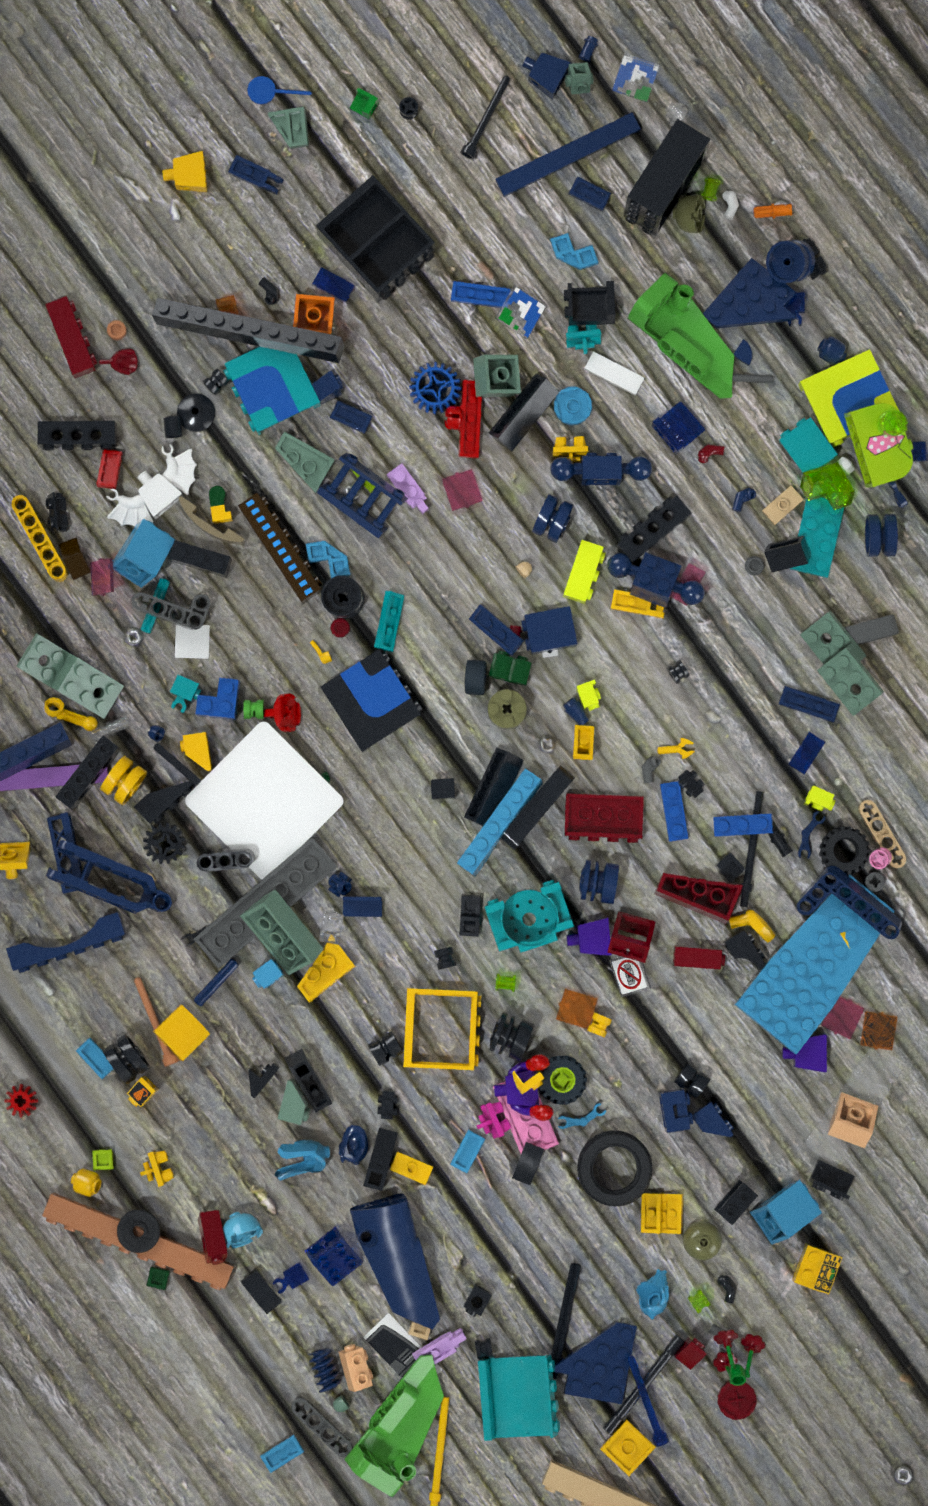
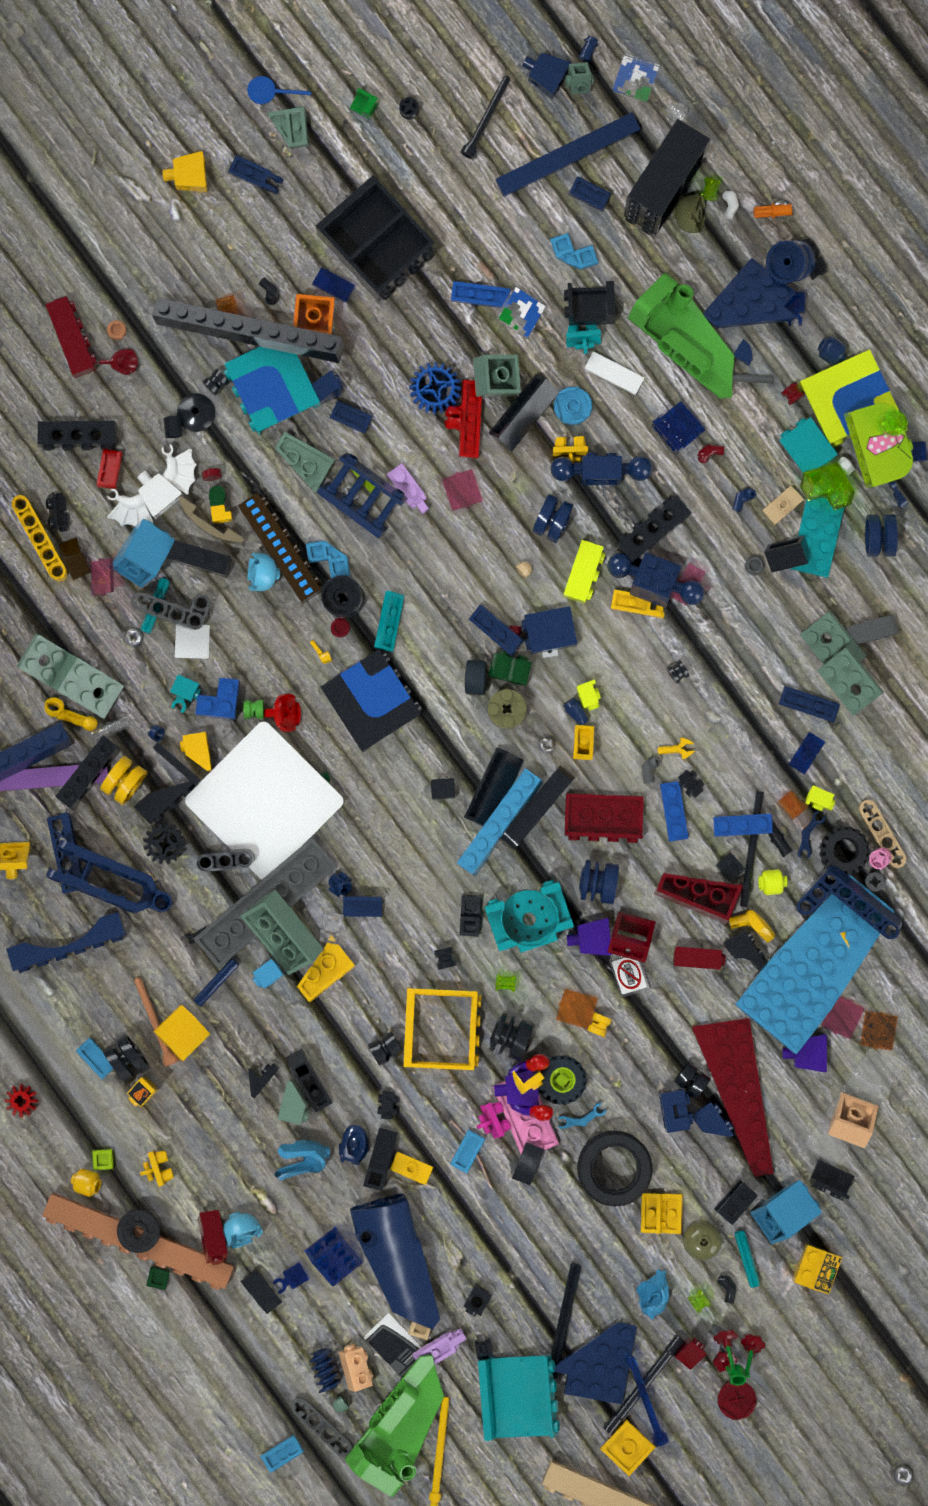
none -> dark red tile [202,468,222,481]
none -> medium azure cylinder [247,553,280,592]
none -> dark red wing [692,1018,774,1177]
none -> teal axle [734,1230,760,1288]
none -> neon yellow head [758,869,787,895]
none -> clear orange panel [777,791,808,820]
none -> dark red wheel [781,382,805,406]

